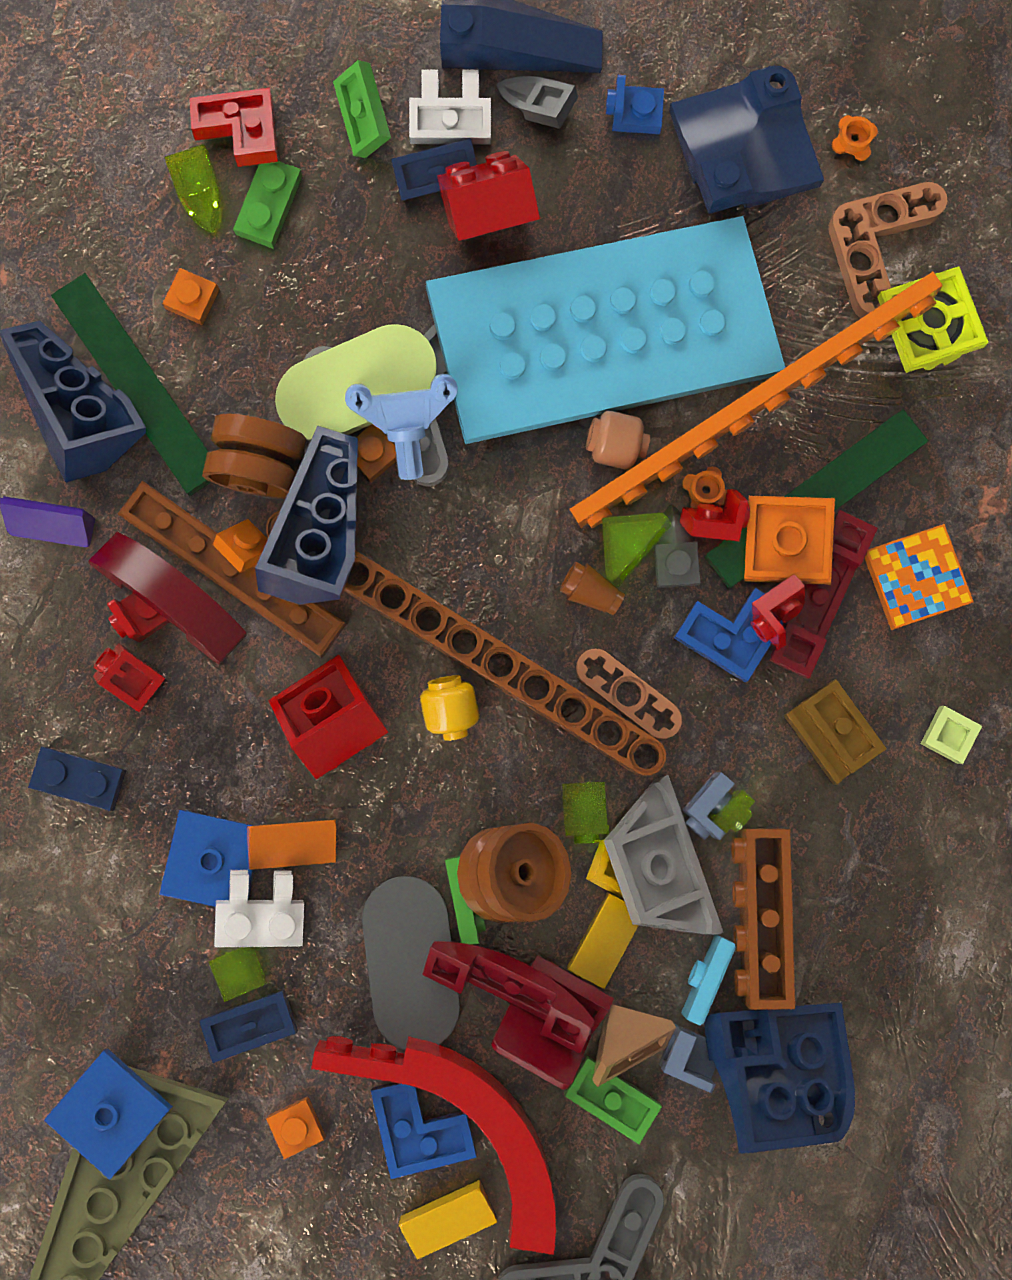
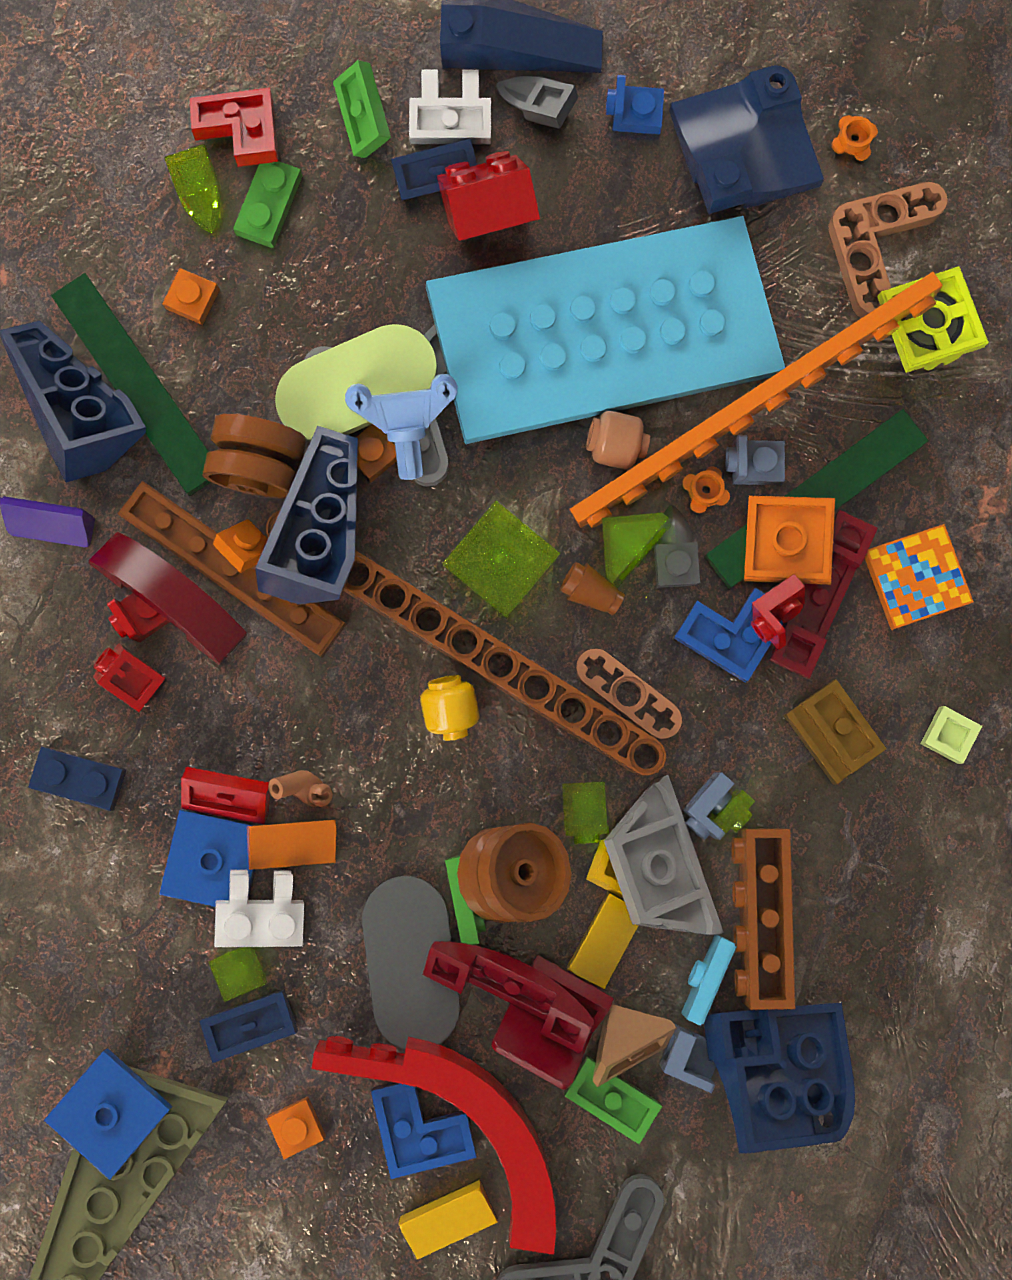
red slope [268,655,388,780] -> none
red bracket [680,489,750,541] -> none
none -> red plate [181,767,270,825]
none -> nougat arm [268,770,333,807]
none -> clear neon green plate [442,500,560,619]
none -> sand blue bracket [725,435,785,485]

